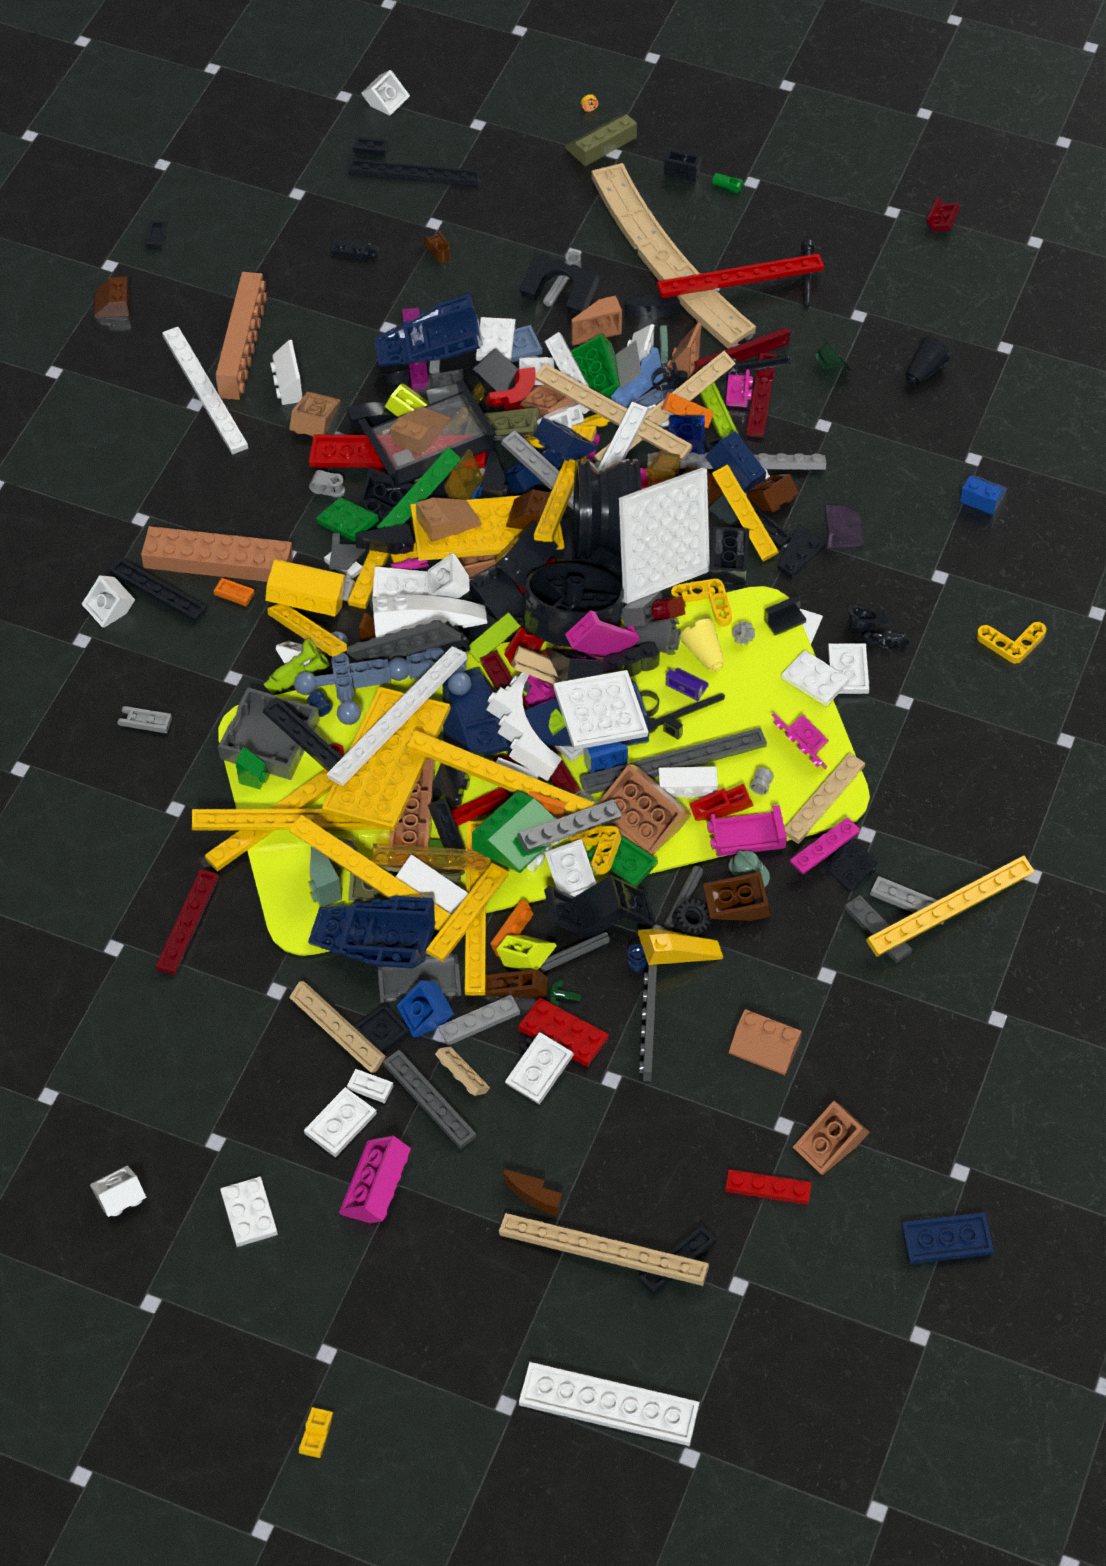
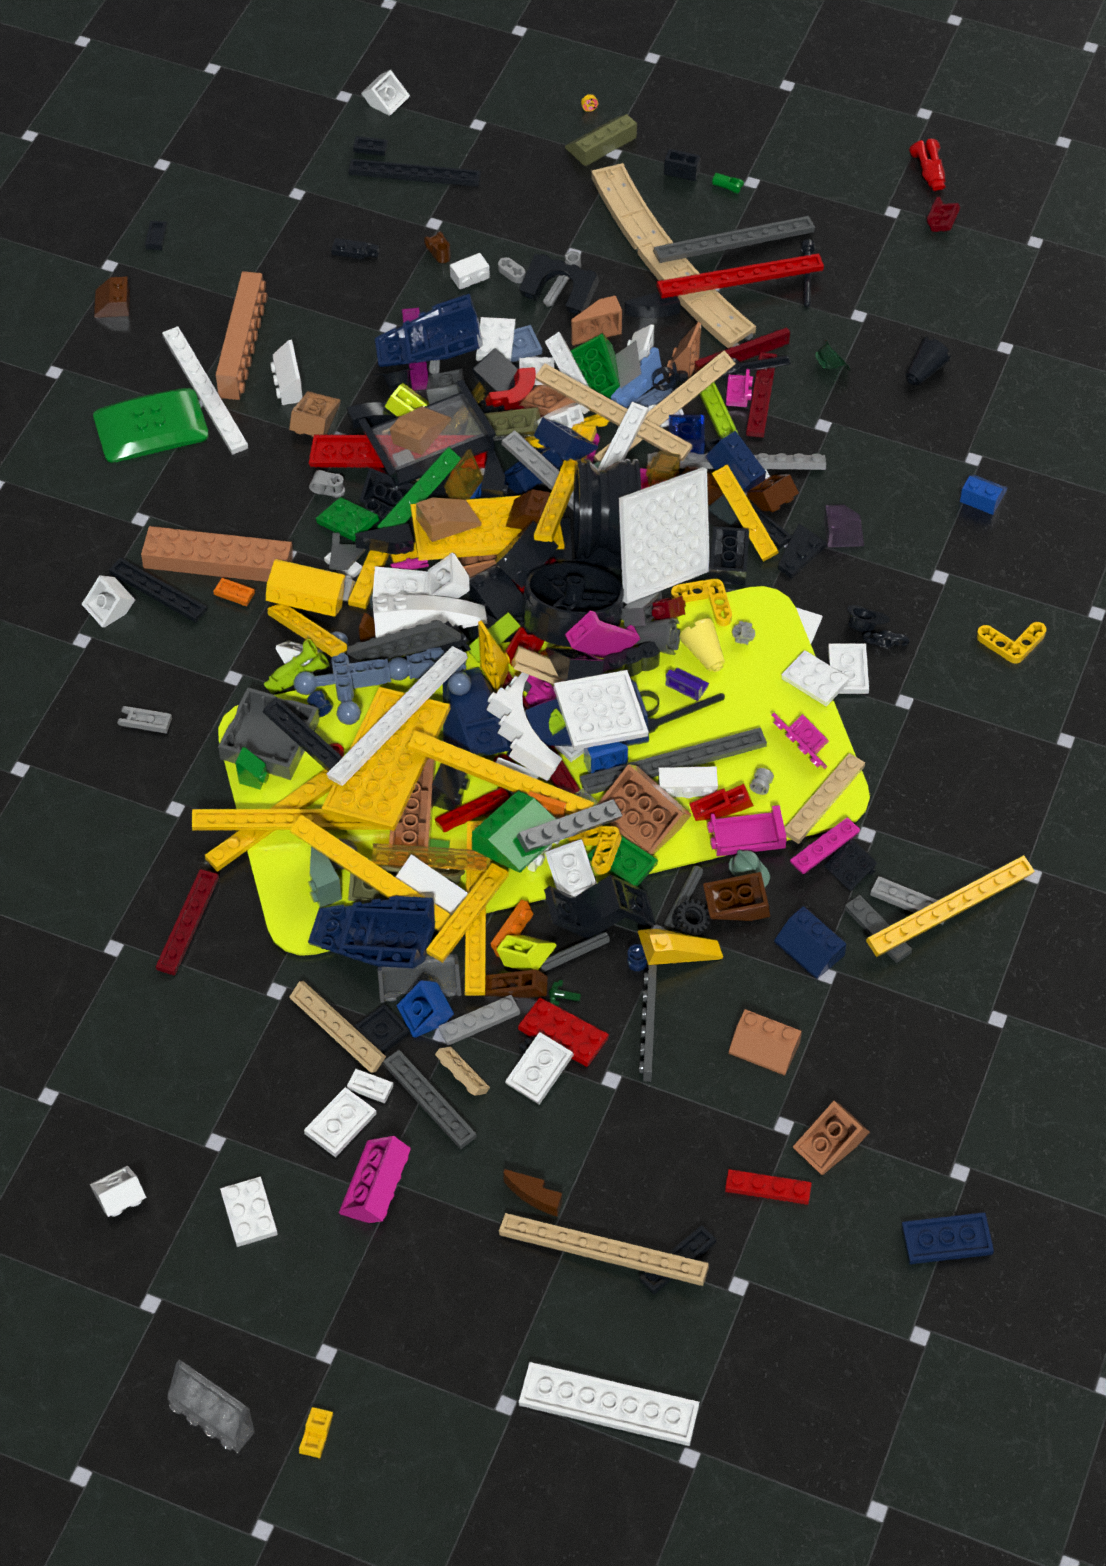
black plate [428,799,466,859] -> none
sand green tile [660,325,668,363] -> none
orange plate [661,392,714,428] -> none
black tile [663,716,683,740] -> none
black panel [764,596,807,635] -> none
none -> green wedge [93,388,209,463]
none -> clear slope [167,1360,254,1452]
none -> white brick [450,253,490,290]
none -> yellow wedge [478,620,510,693]
none -> light grey beam [498,257,526,283]
none -> dark grey plate [653,216,815,263]
none -> dark blue slope [774,906,847,979]
none -> red piece [909,139,945,191]

